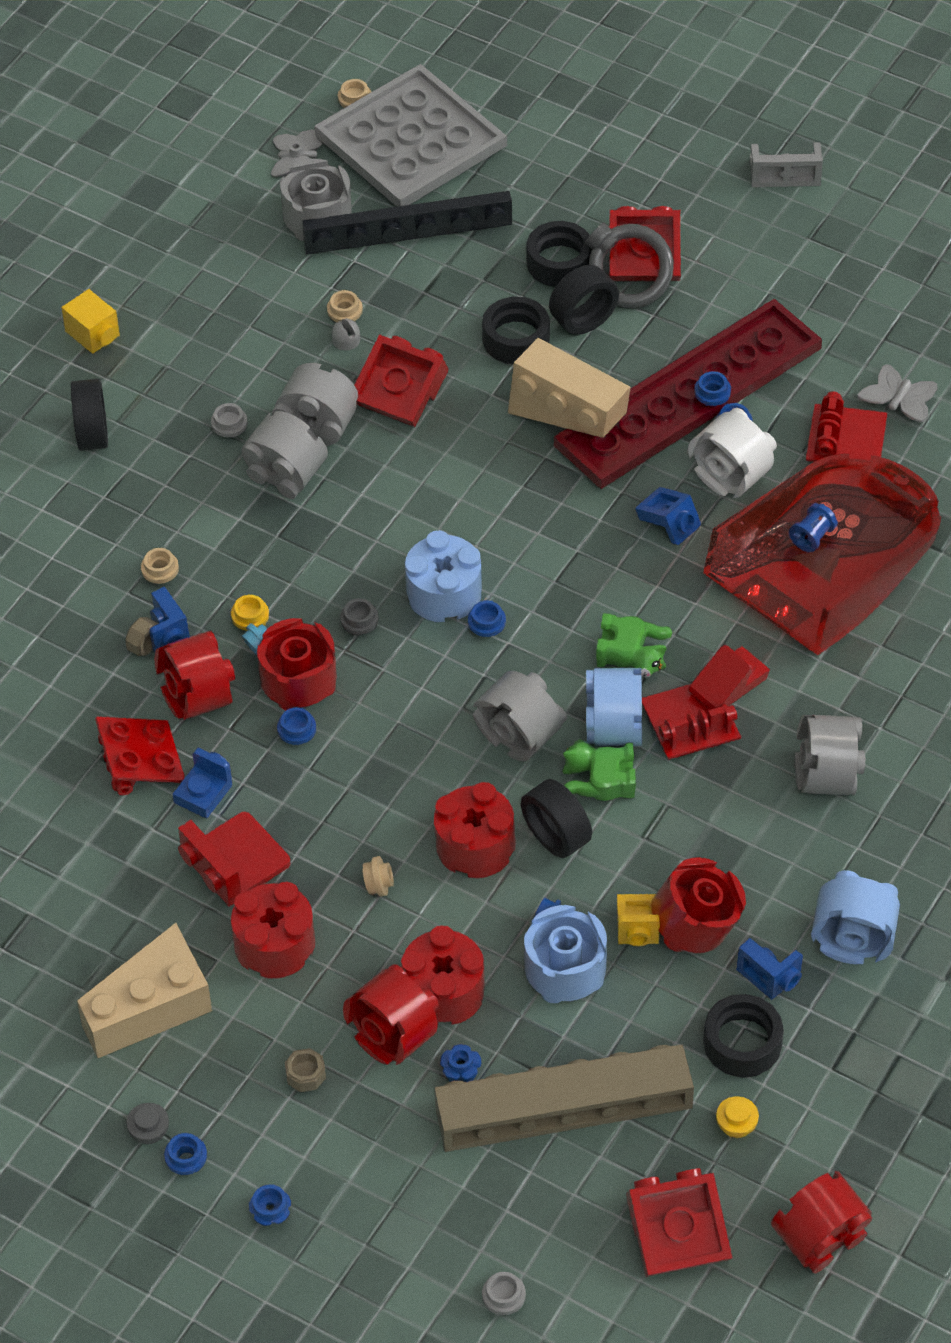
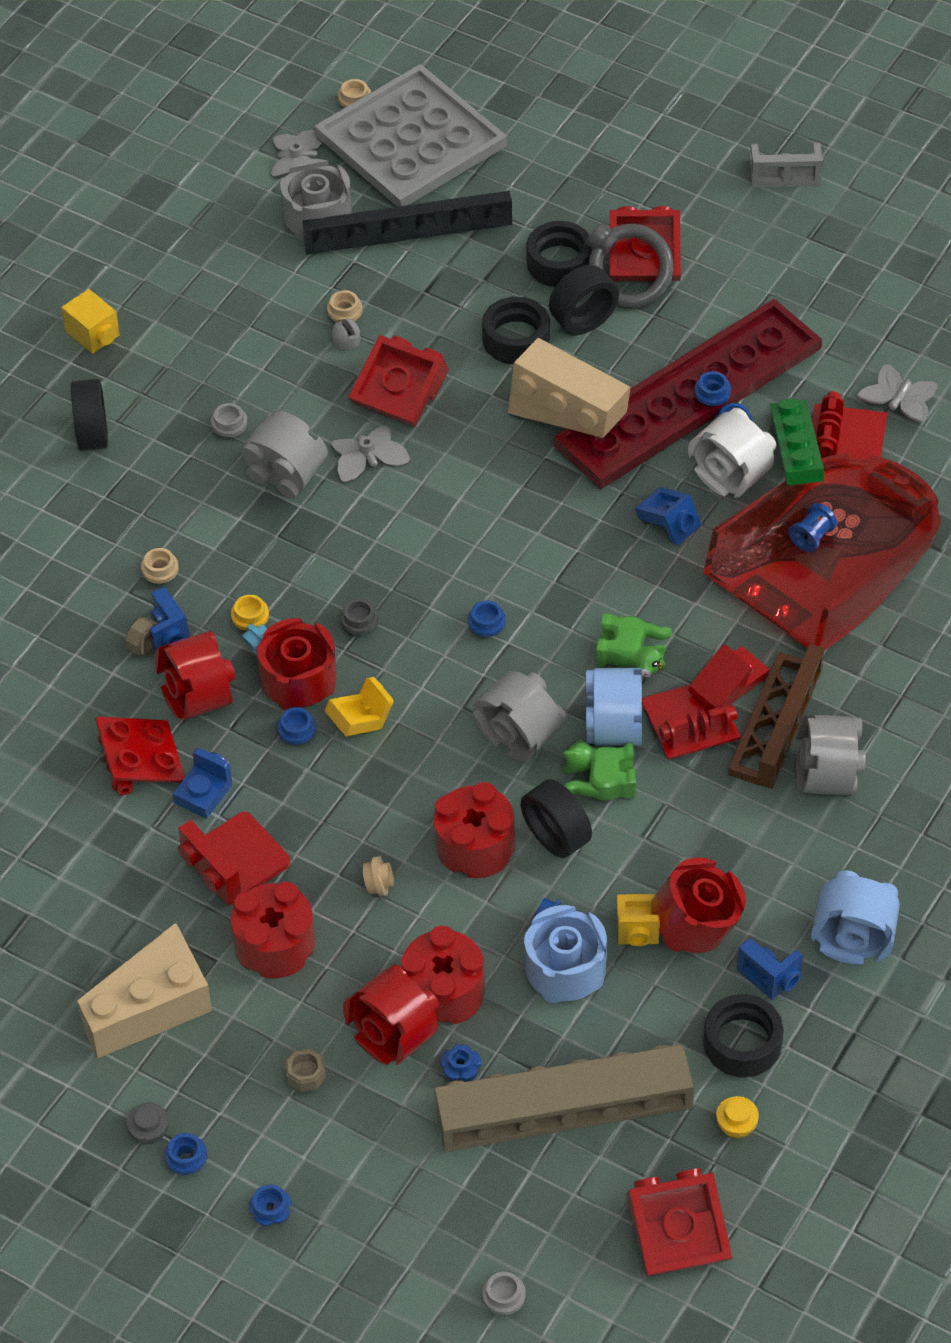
light grey brick [272,363,358,446] -> none
light blue brick [405,530,482,622] -> none
red brick [771,1171,873,1273] -> none
none -> yellow bracket [324,677,394,736]
none -> light grey piece [331,426,410,483]
none -> reddish brown fence [728,644,824,789]
none -> green plate [770,398,825,485]

